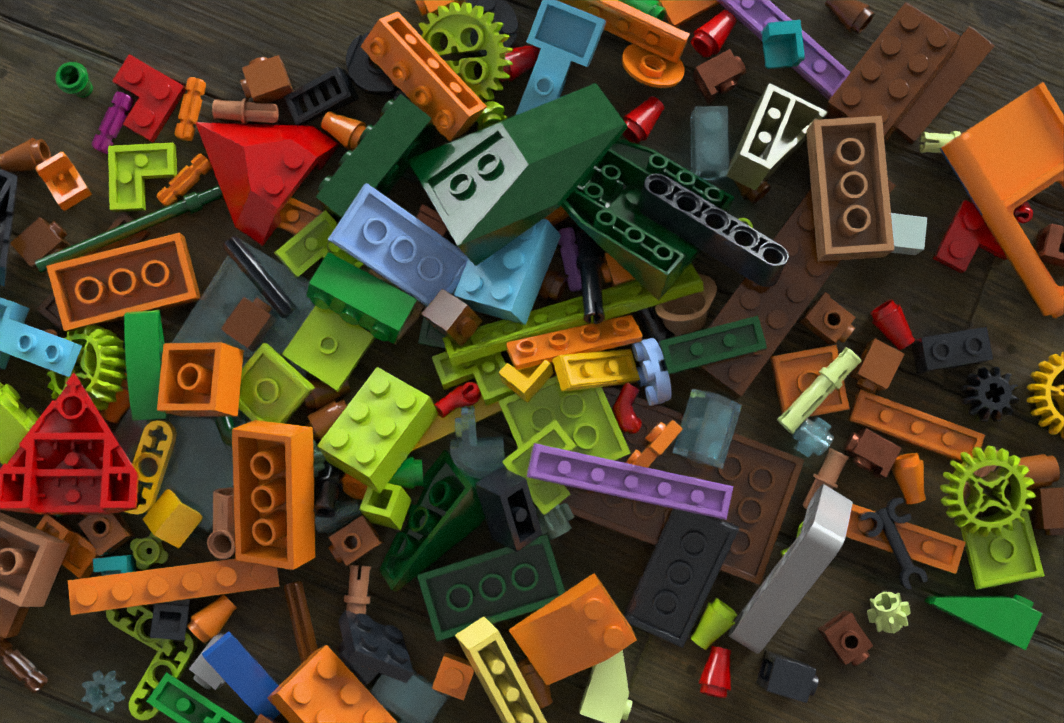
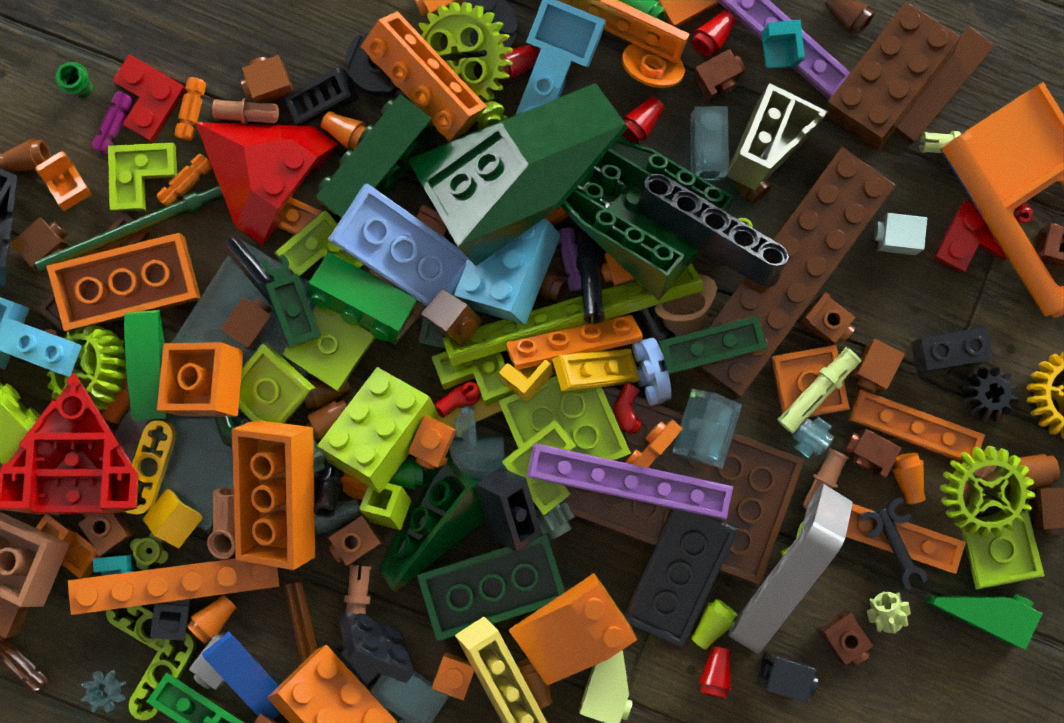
medium nougat brick [806,116,894,262] -> none
red cone [870,299,915,350] -> none
none -> dark green plate [263,254,321,349]
none -> orange bracket [408,415,457,469]

